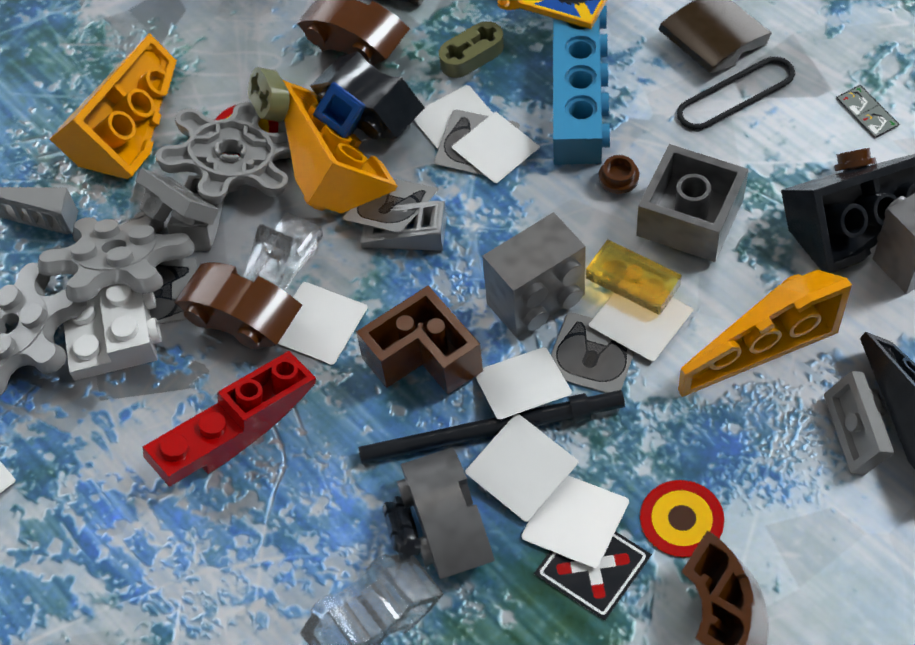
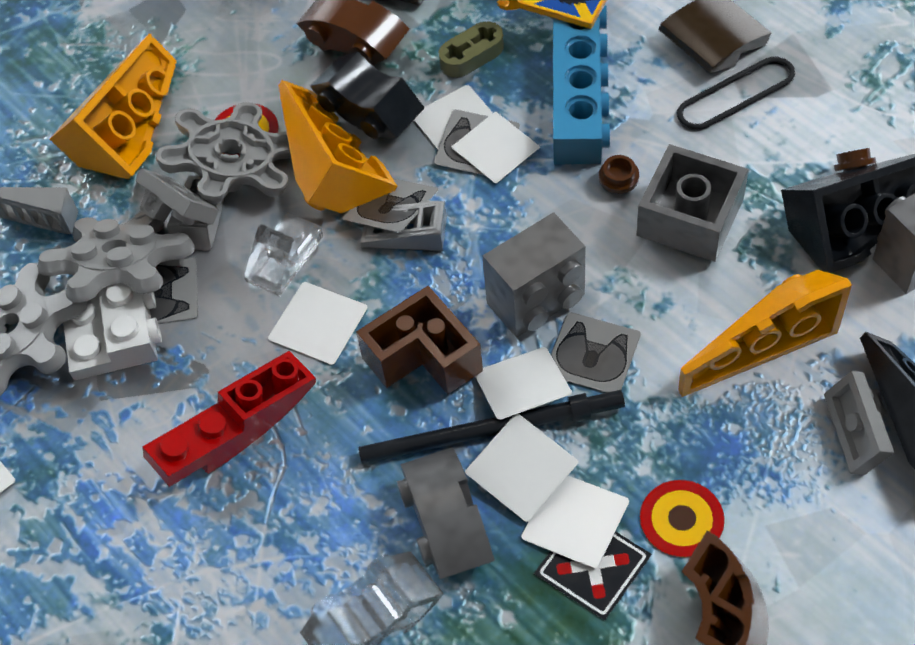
reddish brown brick [174,262,302,350] -> none
olive beam [248,67,290,122] -> none
blue slope [313,82,366,138] -> none
black axle [383,496,422,561] -> none
clear yellow plate [586,239,682,315] -> none
white sticker [589,275,694,361] -> none
light grey sticker [836,85,900,138] -> none

